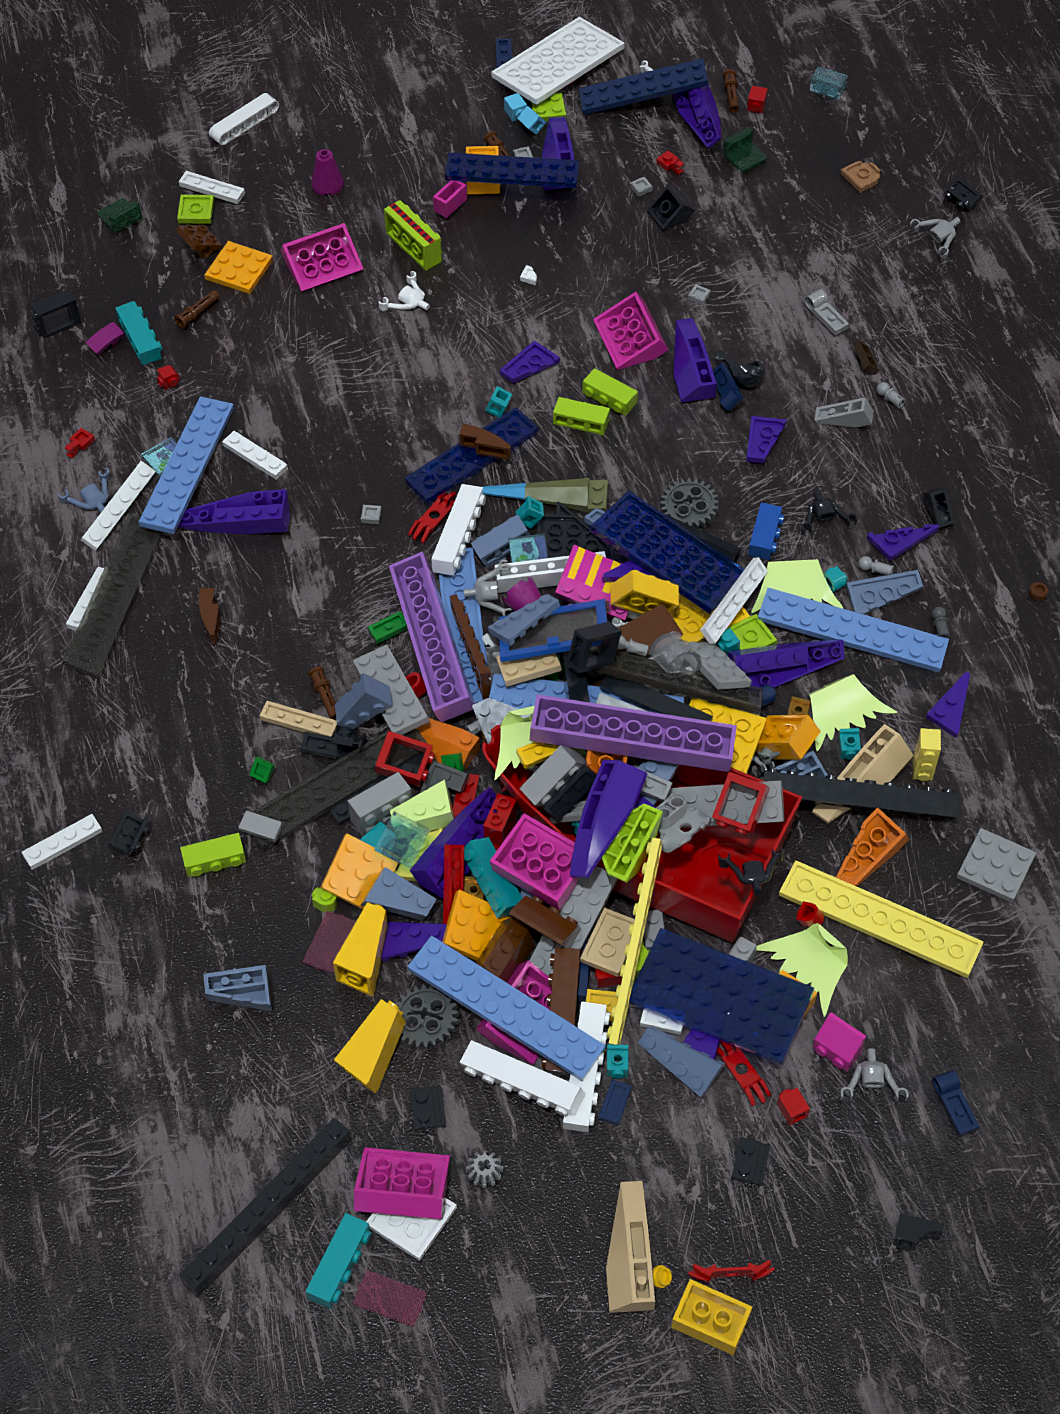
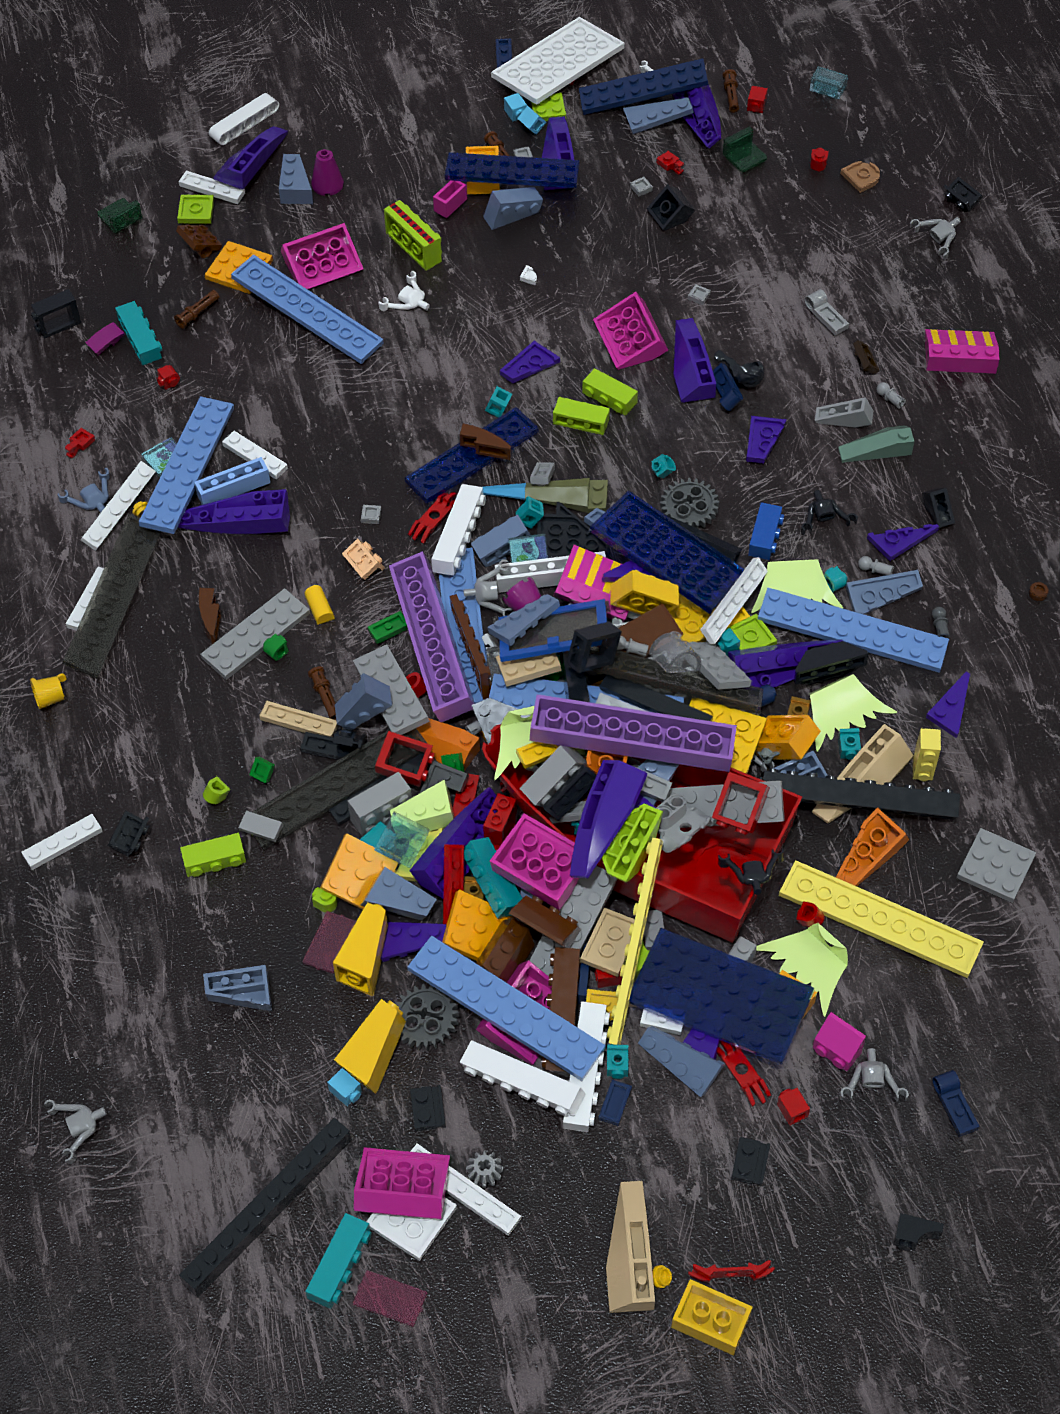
none -> yellow hat [30,673,66,709]
none -> light grey piece [44,1099,107,1164]
none -> yellow plate [132,501,148,518]
none -> light blue brick [194,457,270,505]
none -> light grey plate [201,588,310,680]
none -> lime plate [203,777,230,804]
none -> dark purple wedge [214,126,288,190]
none -> medium blue plate [231,254,383,364]
none -> green plate [263,634,289,661]
none -> sand blue wedge [279,154,313,204]
none -> yellow brick [304,585,335,625]
none -> medium azure brick [327,1068,362,1106]
none -> light nougat bracket [342,539,385,580]
none -> white plate [410,1144,521,1236]
none -> sand blue wedge [483,187,543,230]
none -> light grey plate [530,462,555,486]
none -> sand blue wing [623,98,694,134]
none -> teal plate [651,454,676,478]
none -> black wedge [794,641,869,685]
none -> red plate [810,148,829,171]
none -> sand green wedge [838,425,914,463]
none -> dark pink slope [925,329,999,374]

